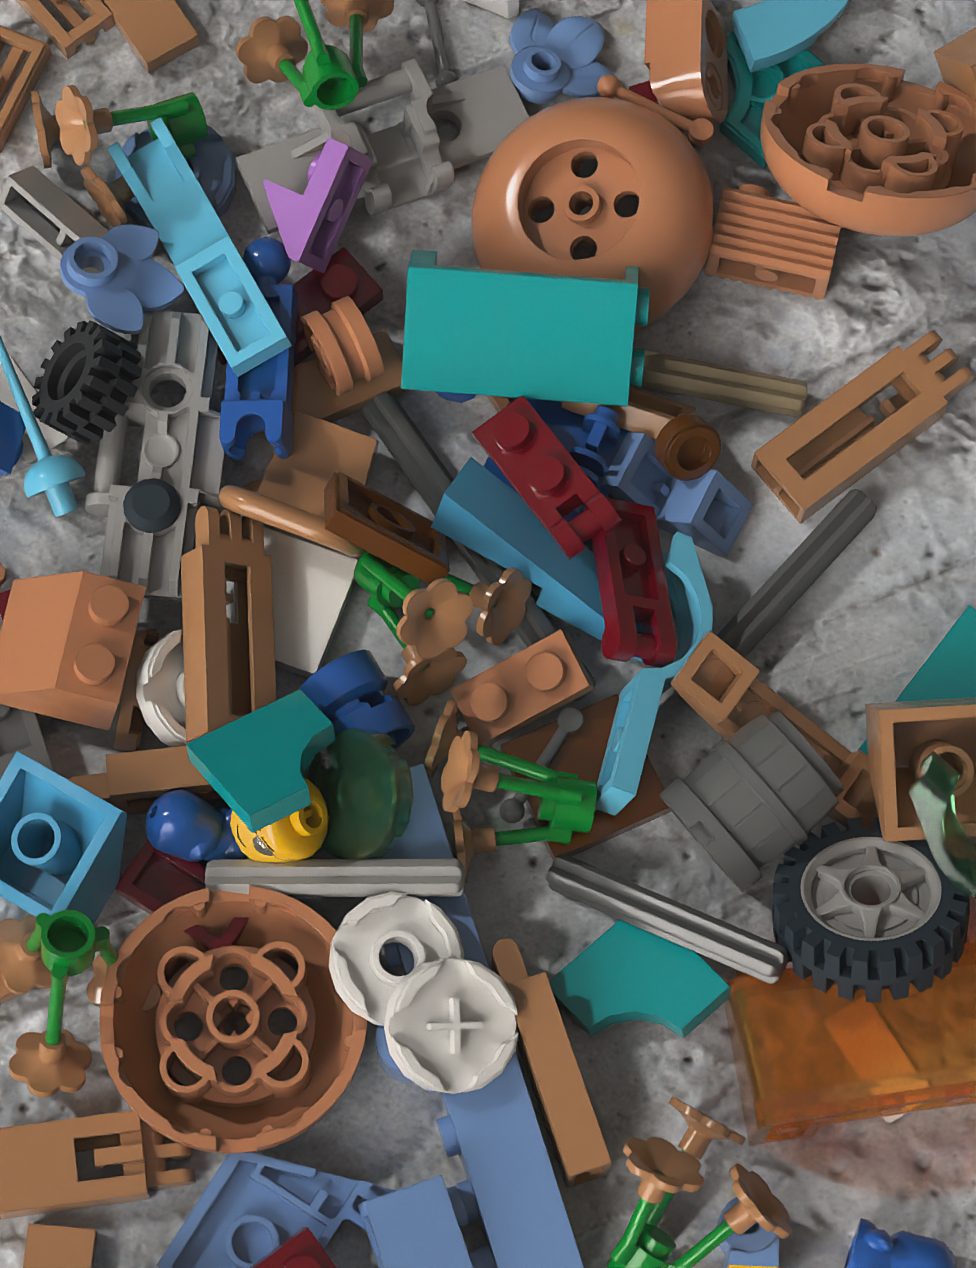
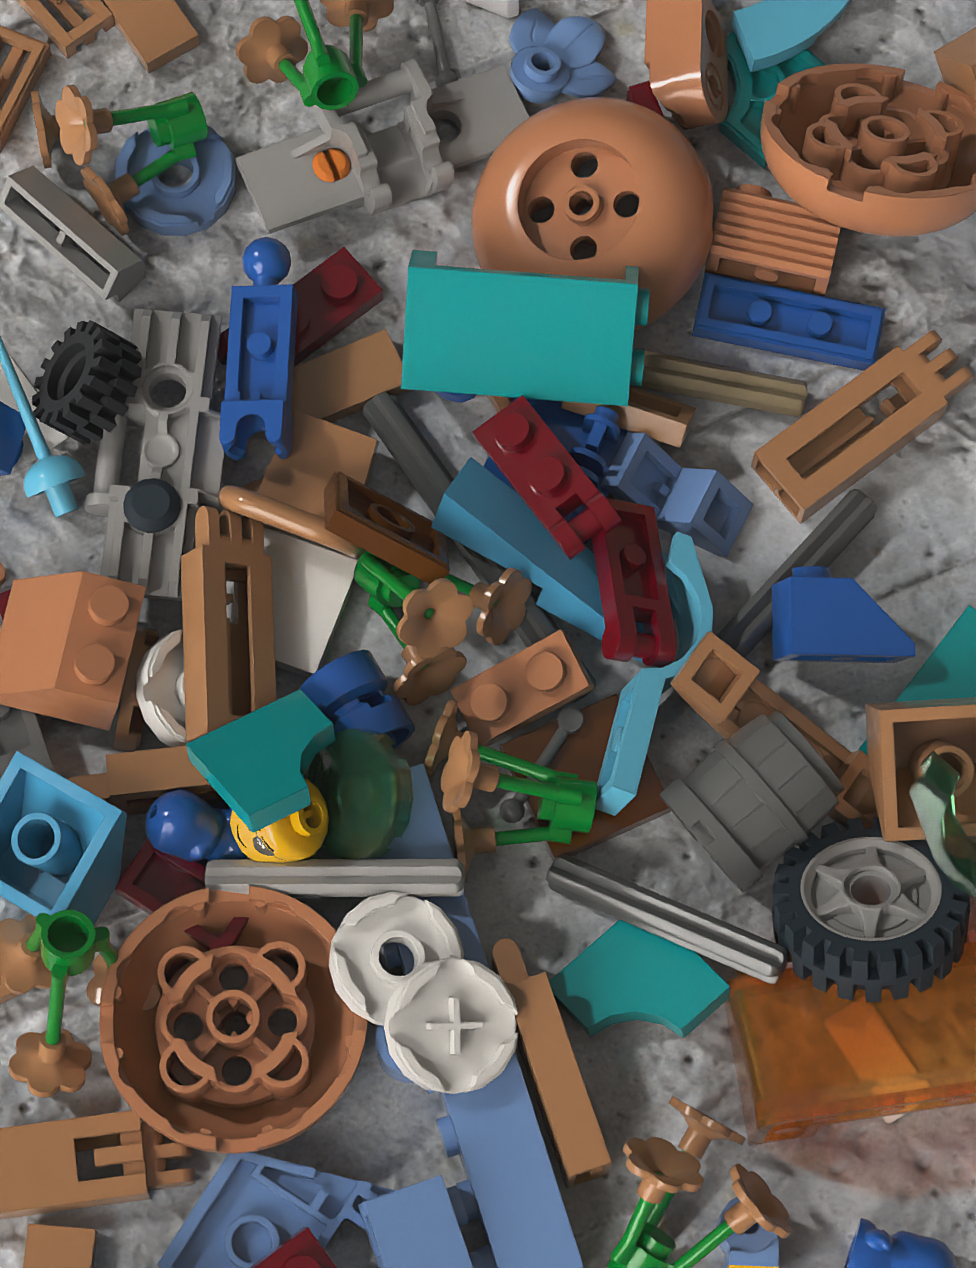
medium blue plate [60,224,184,334] -> none
medium azure piece [107,117,292,377] -> none
medium lavender slope [263,137,373,273] -> none
nougat wheel [300,296,384,396] -> none
nougat hinge [597,74,714,146] -> none
reddish brown tile [655,414,721,481] -> none
none -> blue tile [692,272,886,371]
none -> blue slope [772,566,916,663]

